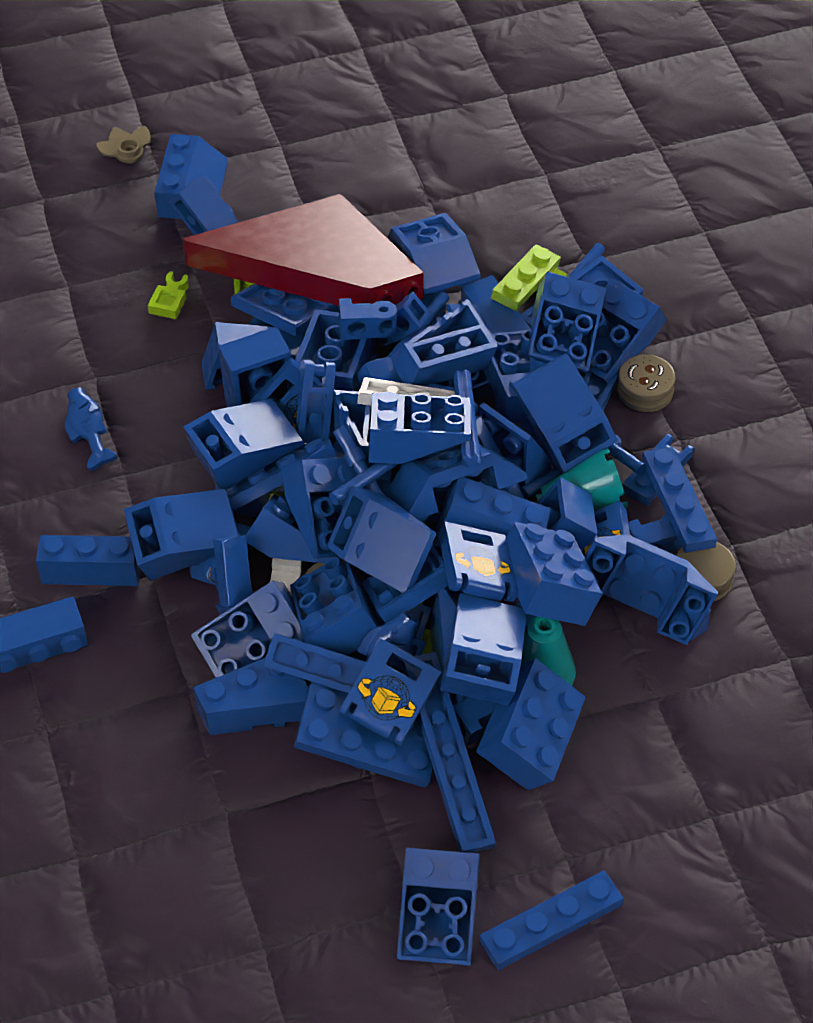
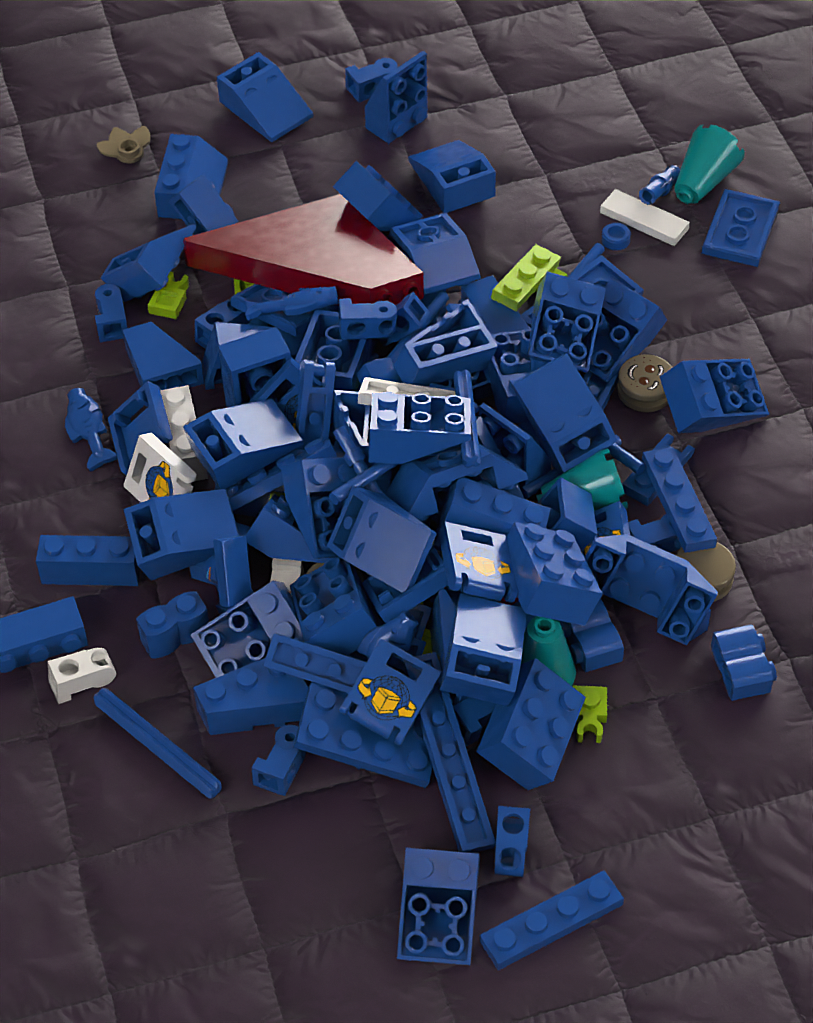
none -> white leg [48,648,117,704]
none -> blue axle [93,688,222,799]
none -> blue leg [95,284,128,342]
none -> blue slope [101,224,196,302]
none -> blue container [108,381,173,475]
none -> blue slope [122,322,204,390]
none -> white container [123,433,197,502]
none -> blue brick [136,591,209,658]
none -> white brick [160,385,208,481]
none -> blue leg [195,299,250,349]
none -> blue slope [217,52,313,142]
none -> blue animal [245,286,339,320]
none -> blue leg [251,724,306,796]
none -> blue slope [333,161,423,231]
none -> blue leg [345,58,398,103]
none -> blue slope [365,51,428,144]
none -> blue slope [408,140,496,213]
none -> blue leg [494,806,530,877]
none -> blue brick [559,599,624,672]
none -> lime plate [573,686,607,743]
none -> white tile [600,189,690,246]
none -> blue tile [601,223,631,250]
none -> blue pin [639,165,680,205]
none -> blue slope [660,359,769,433]
none -> teal cone [674,124,745,204]
none -> blue tile [701,189,780,267]
none -> blue brick [711,624,777,701]

